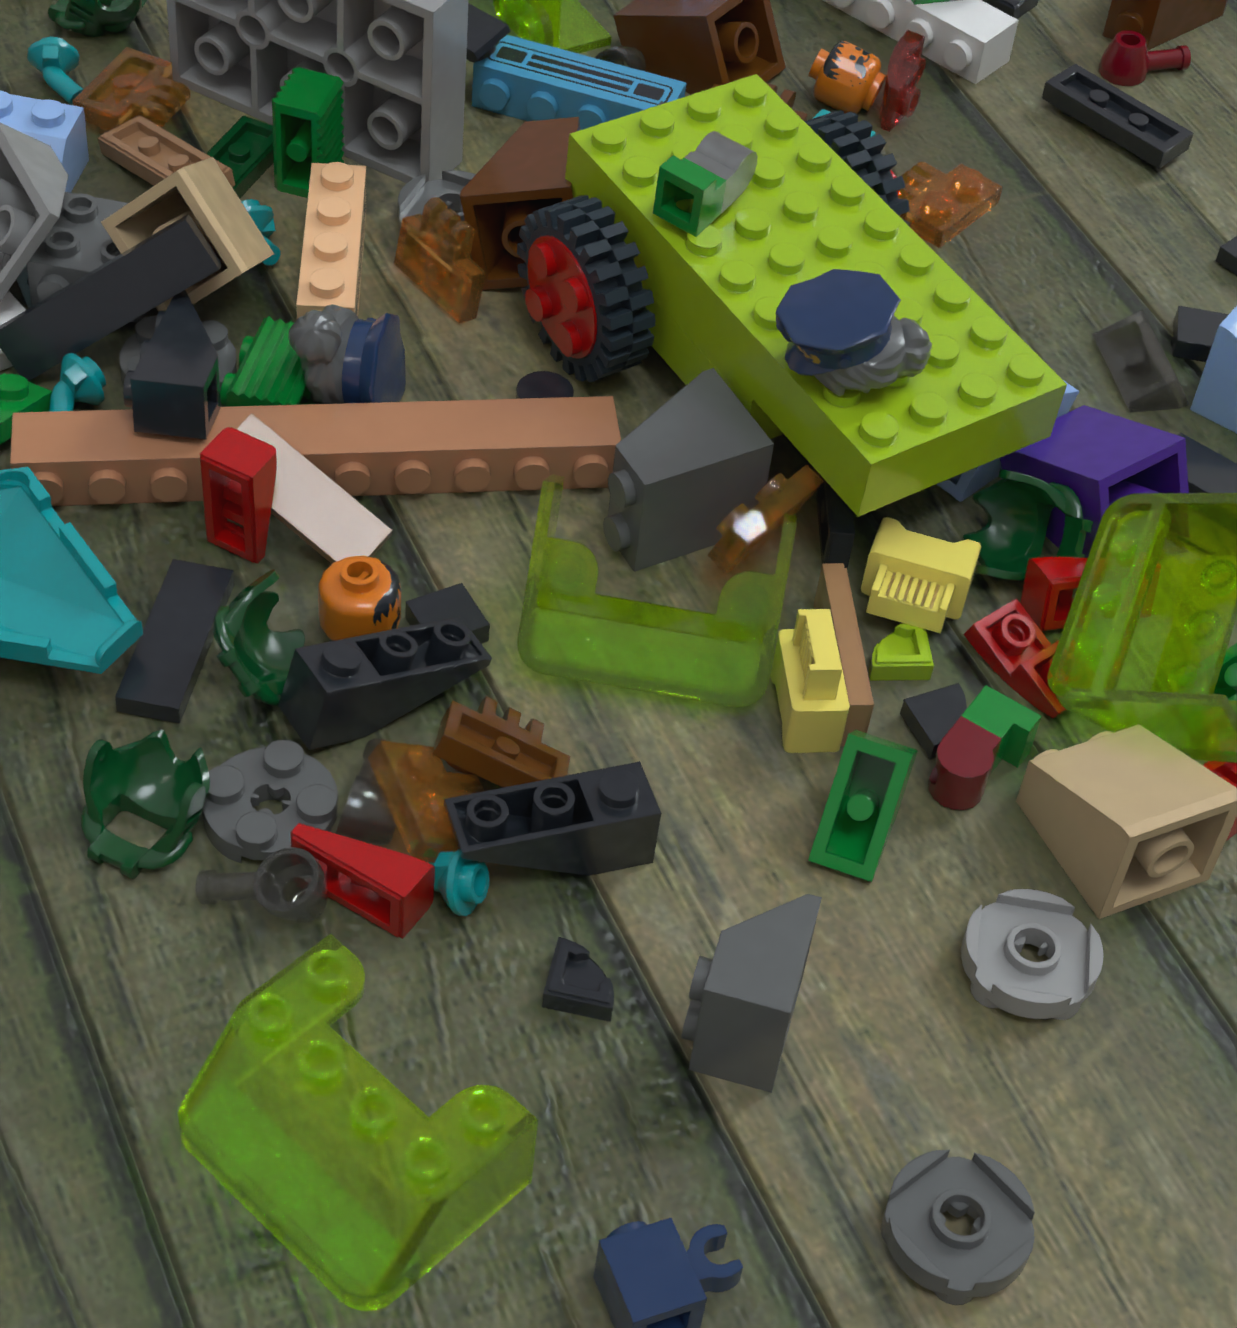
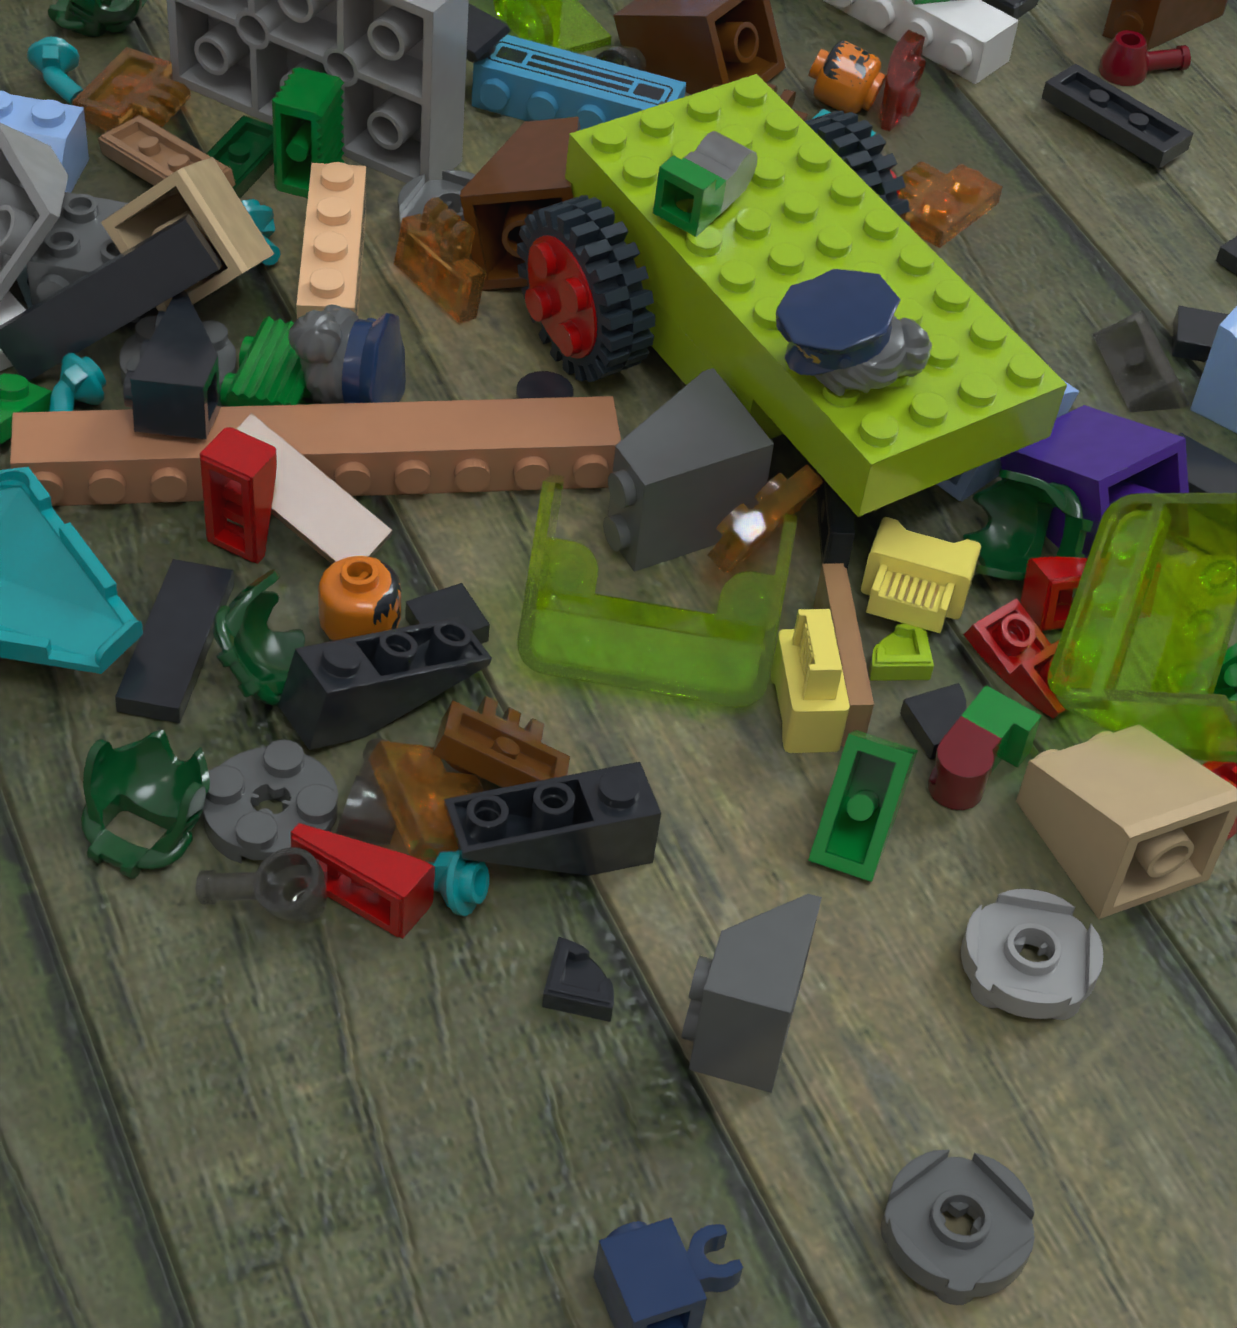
clear neon green windscreen [178,933,538,1311] -> none

